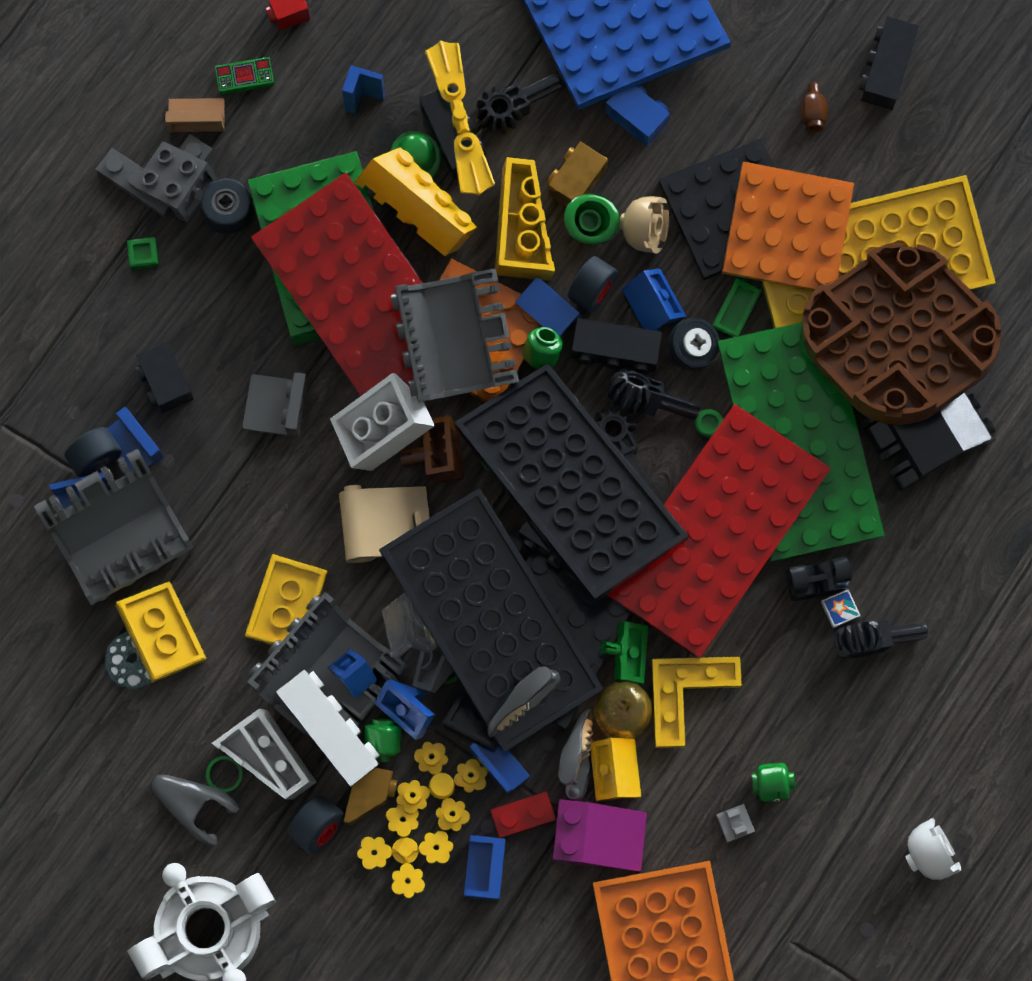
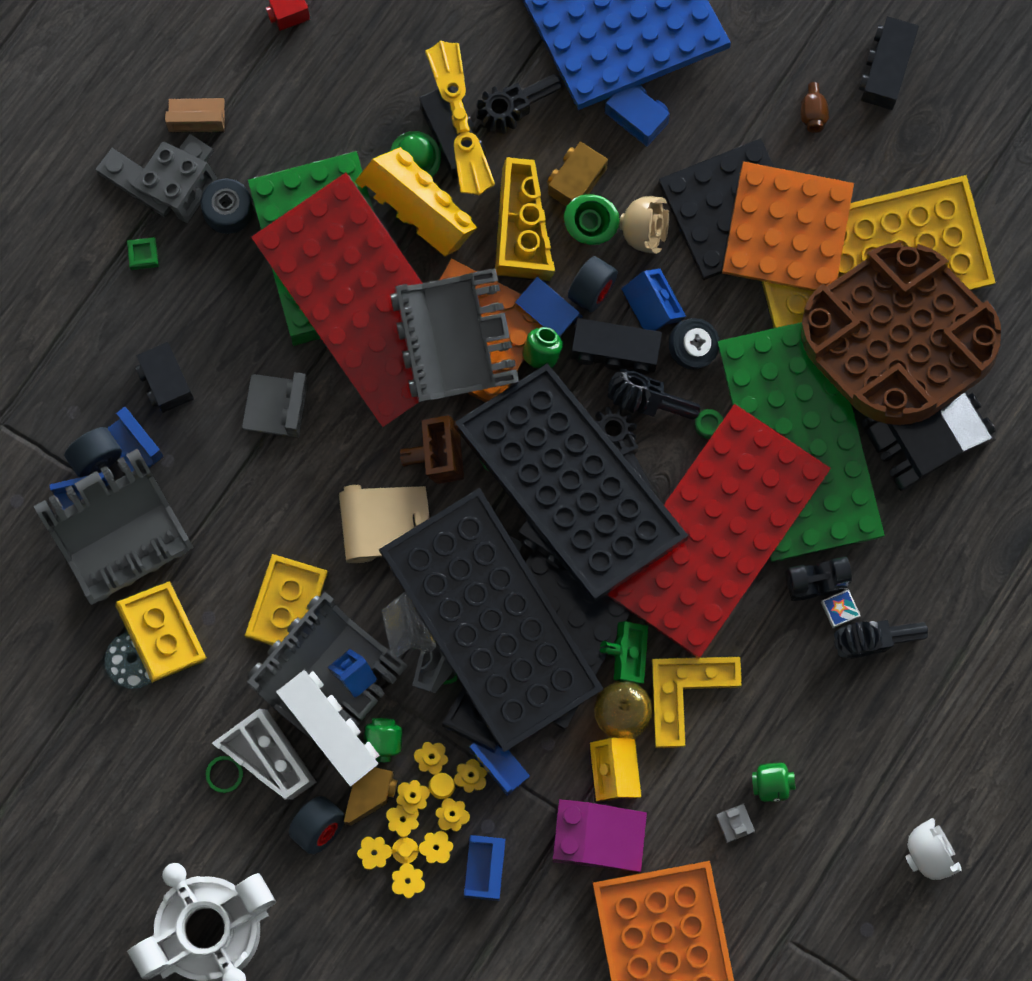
dark grey animal [151,775,239,846] -> none
tile [215,57,275,95] -> none
white slope [330,373,434,471] -> none
blue panel [342,65,385,115] -> none
blue slope [374,680,435,740] -> none
dark grey animal [488,666,561,737] -> none
red plate [490,791,556,838] -> none
dark grey animal [558,709,593,801] -> none
green tile [712,278,762,338] -> none

